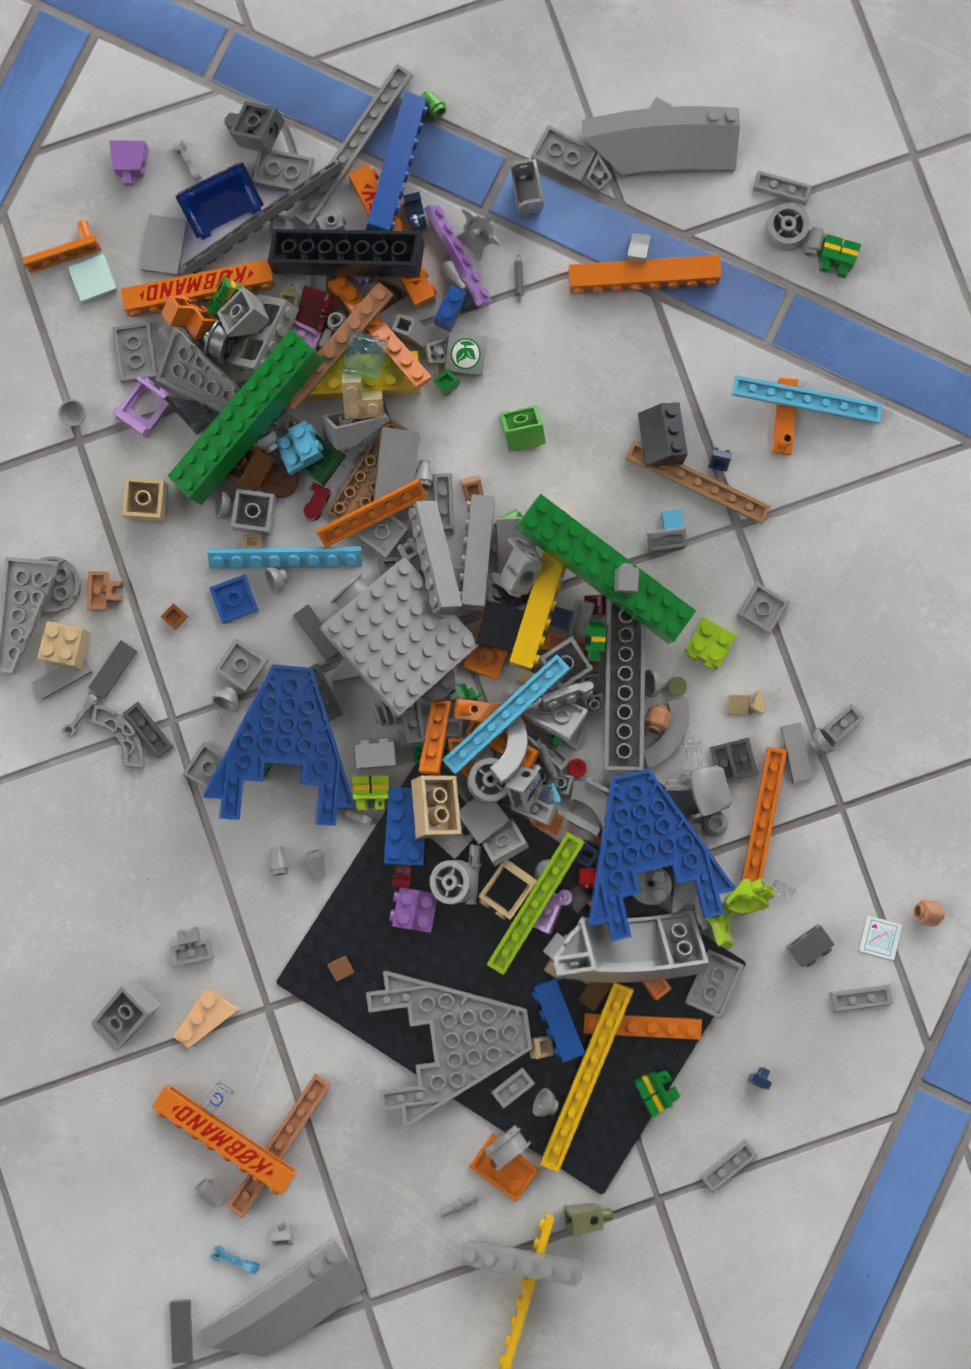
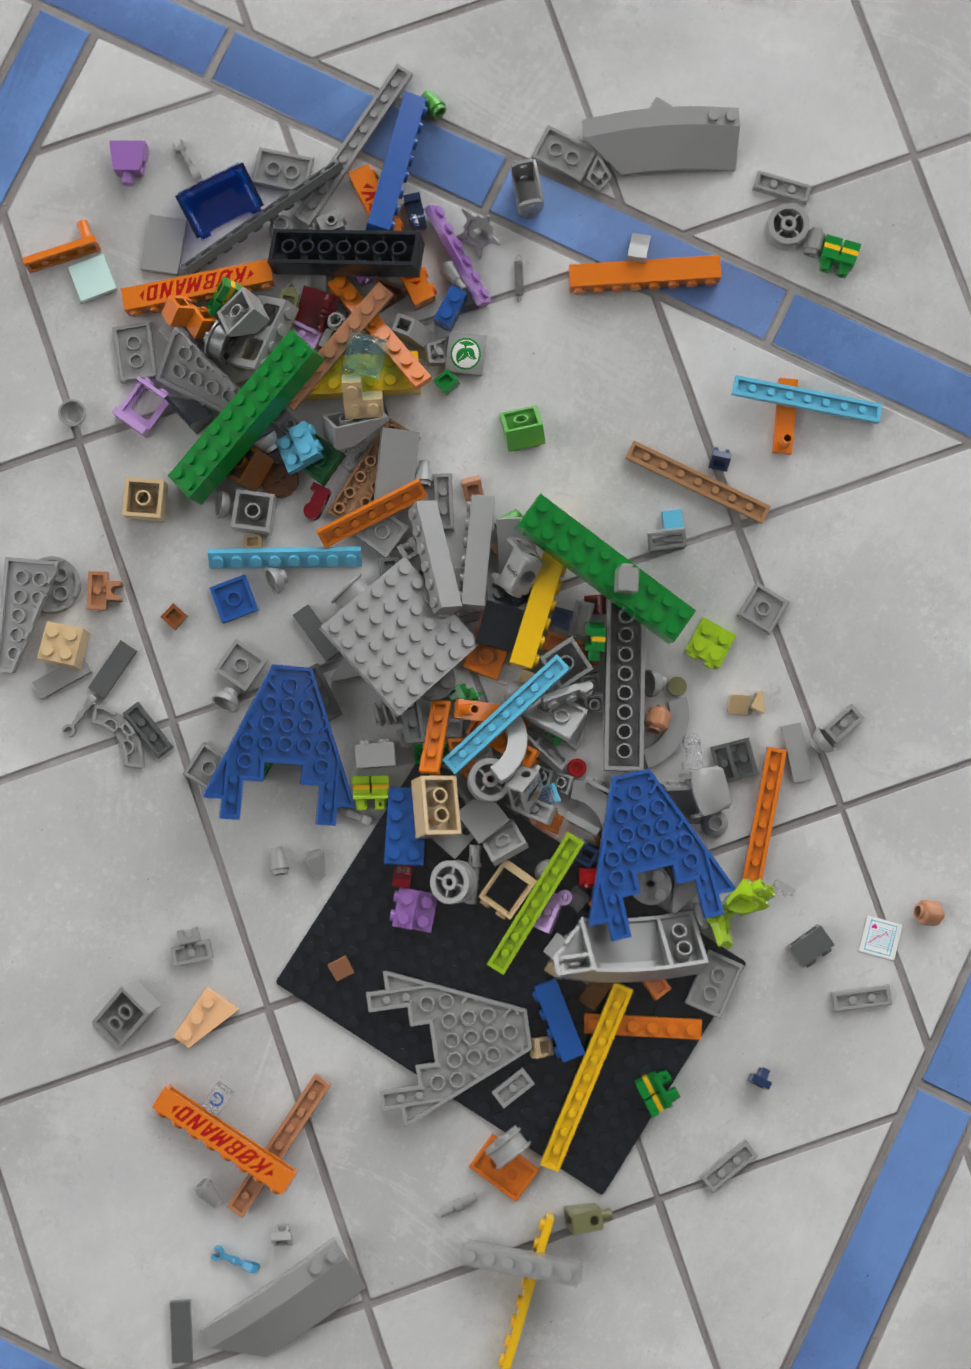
dark grey brick [224,101,285,153] -> none
light grey piece [533,1088,558,1117] -> none
light grey piece [538,739,558,785] -> none
black slope [638,402,688,466] -> none

